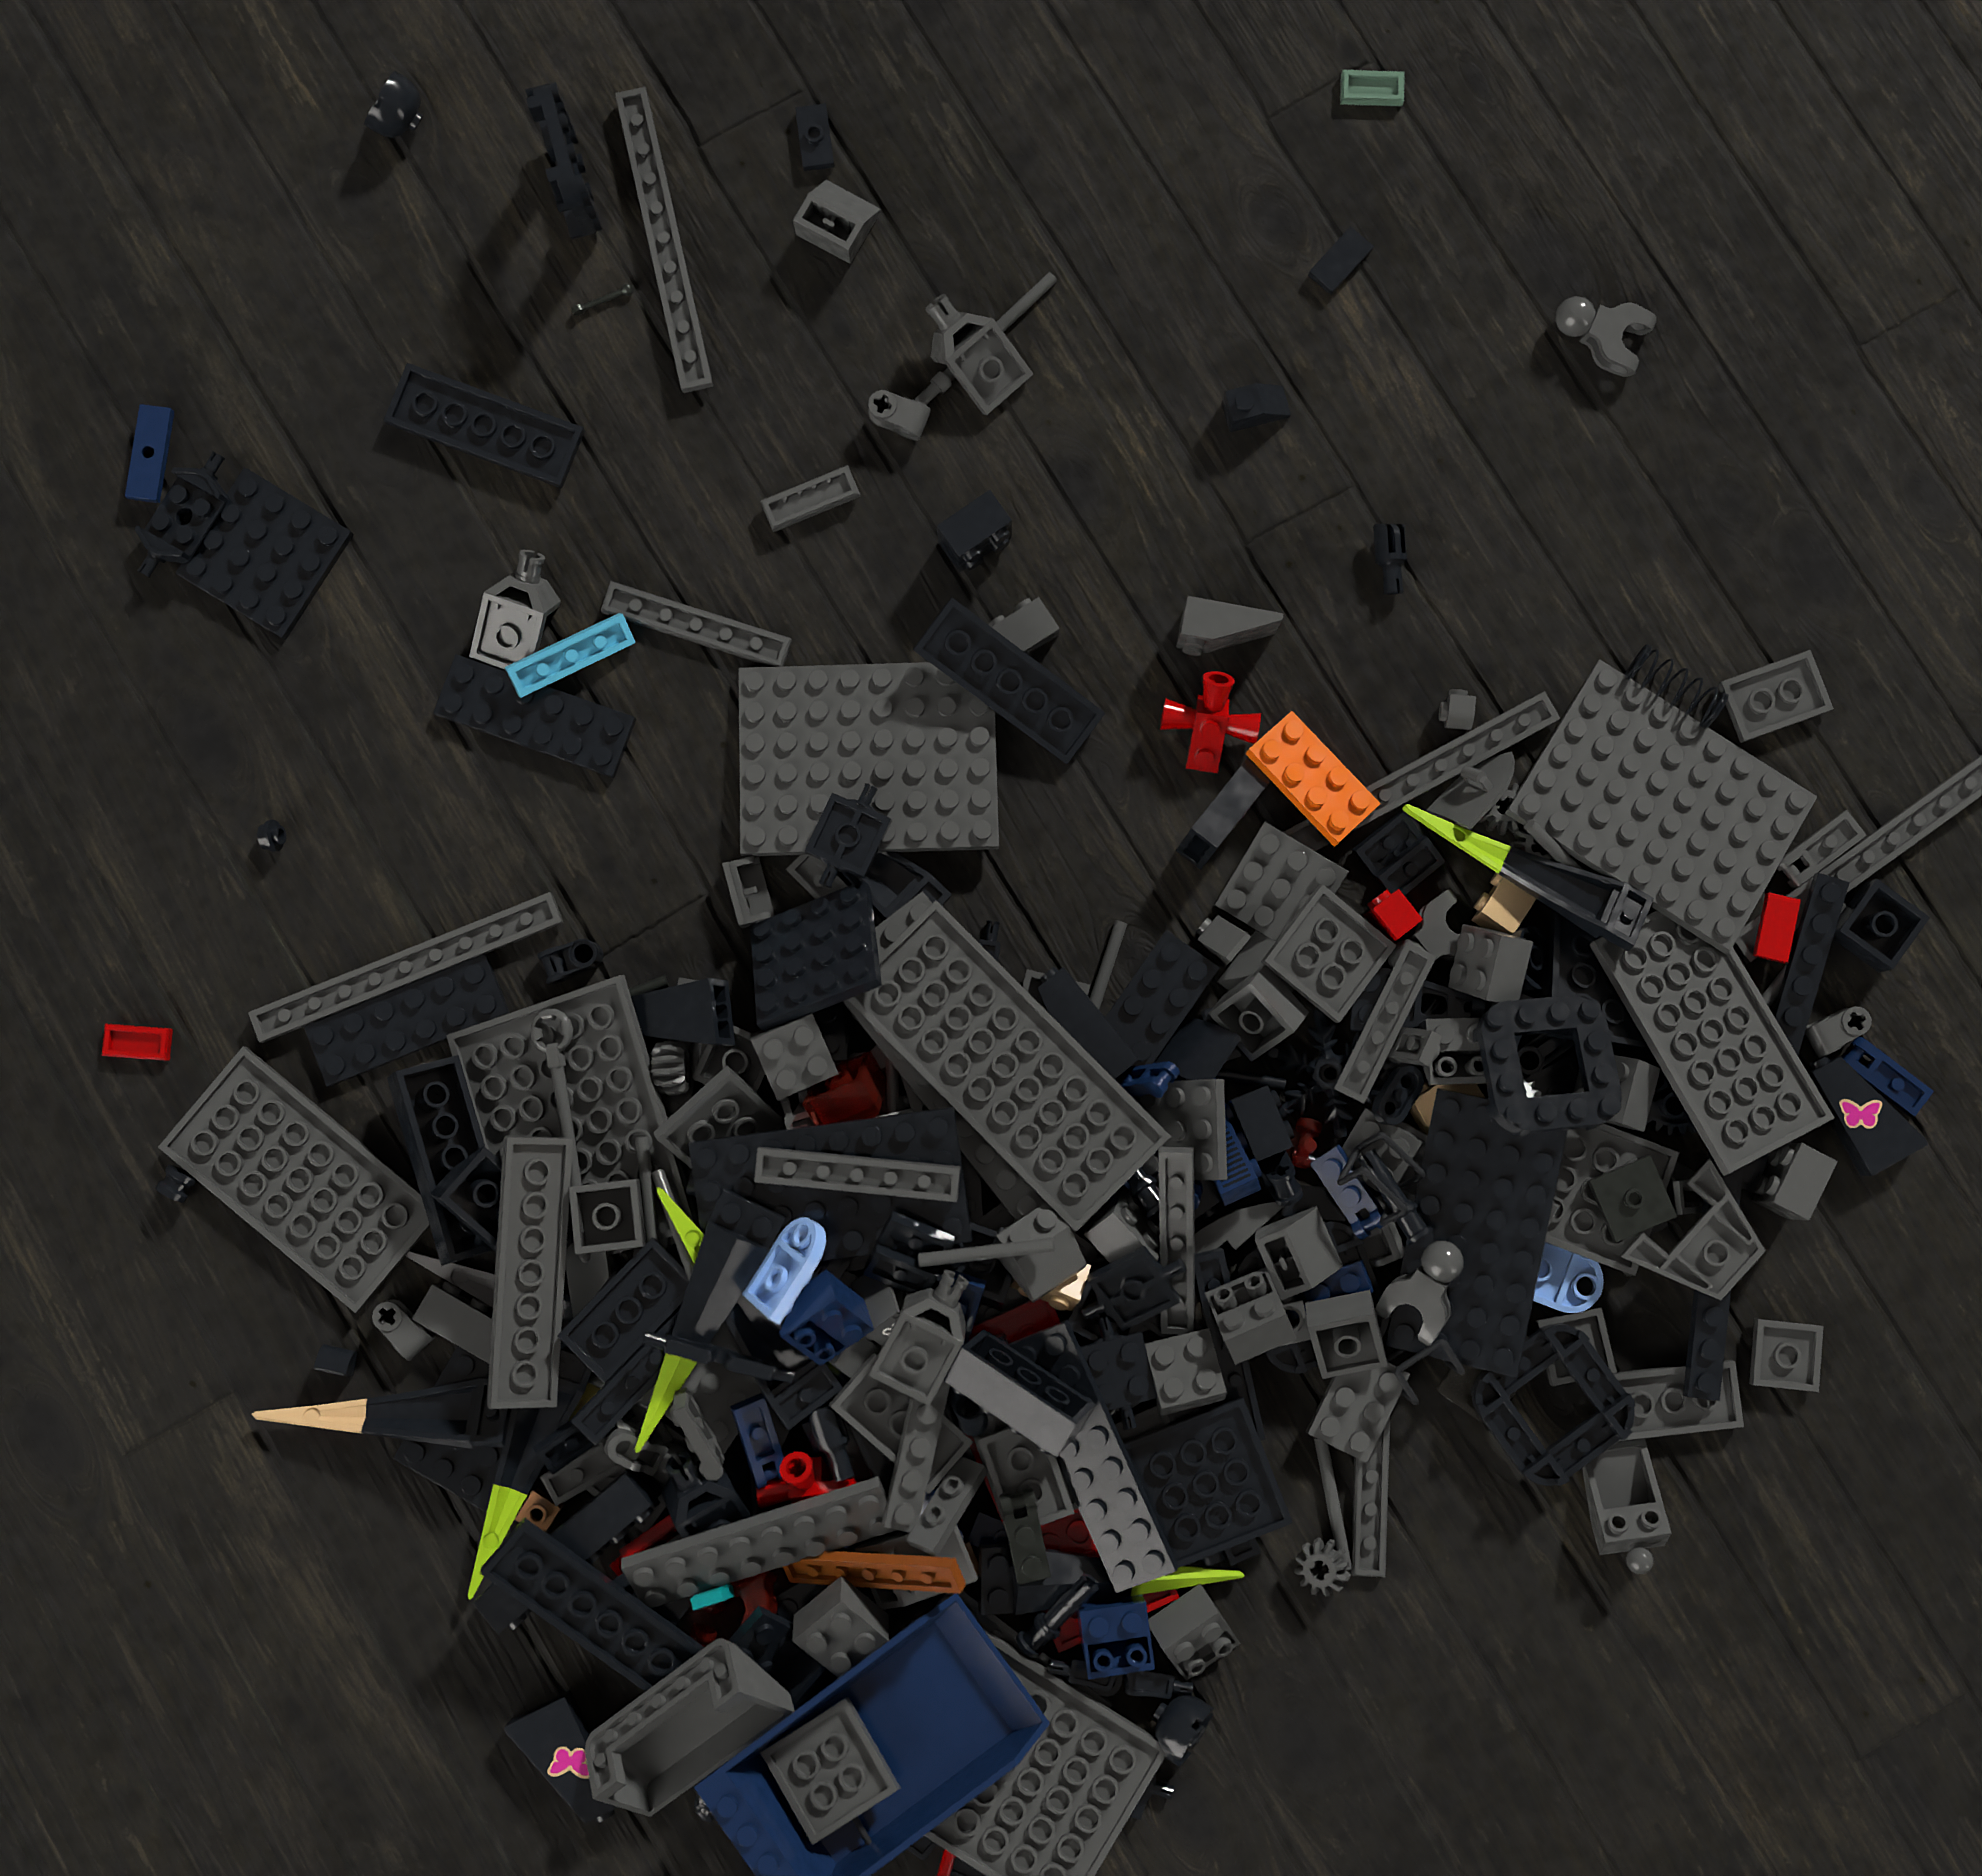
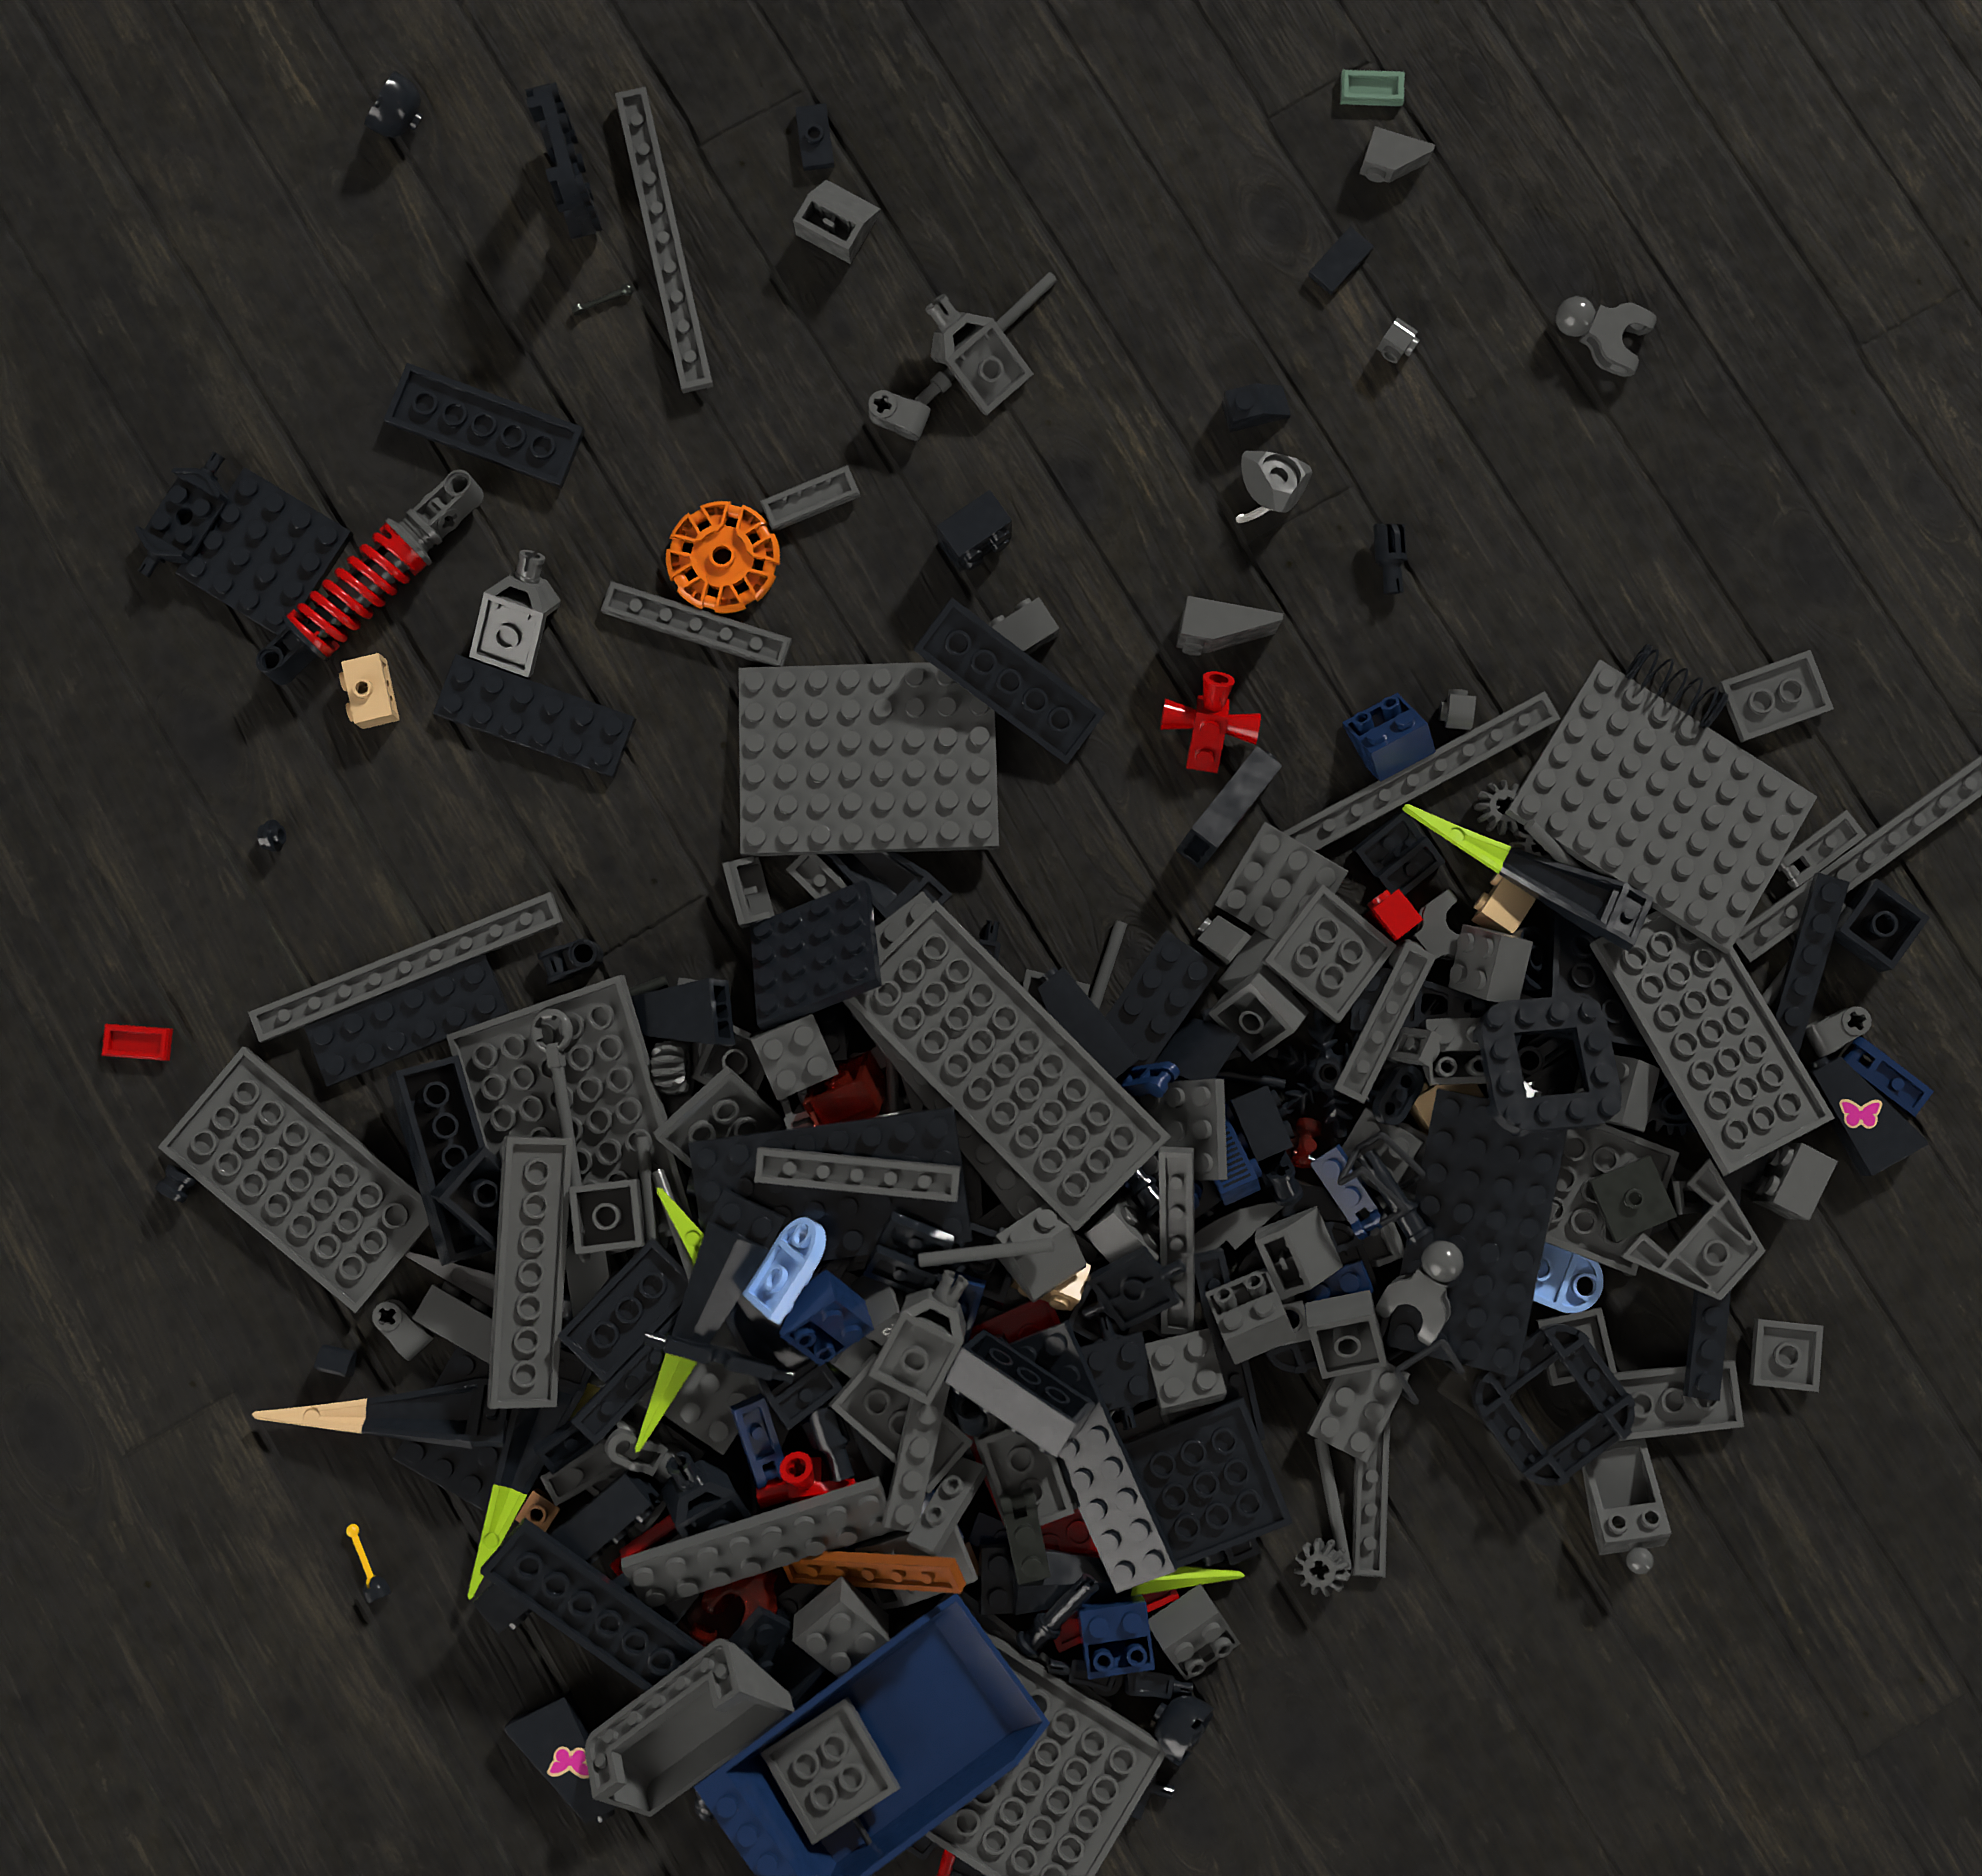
dark blue tile [125,404,175,503] -> none
medium azure plate [505,613,636,698] -> none
dark grey hinge [670,1387,724,1481] -> none
teal tile [690,1584,735,1610] -> none
black plate [805,783,892,888] -> none
orange plate [1245,711,1381,847] -> none
dark grey shield [1427,752,1515,830] -> none
red tile [1753,892,1801,963] -> none
none -> piece [256,470,484,685]
none -> tan brick [339,653,400,729]
none -> hinge [346,1524,392,1604]
none -> orange plate [666,501,780,614]
none -> dark grey hat [1236,451,1312,523]
none -> dark blue slope [1342,693,1436,782]
none -> dark grey slope [1359,126,1435,183]
none -> dark grey plate [1377,317,1420,363]

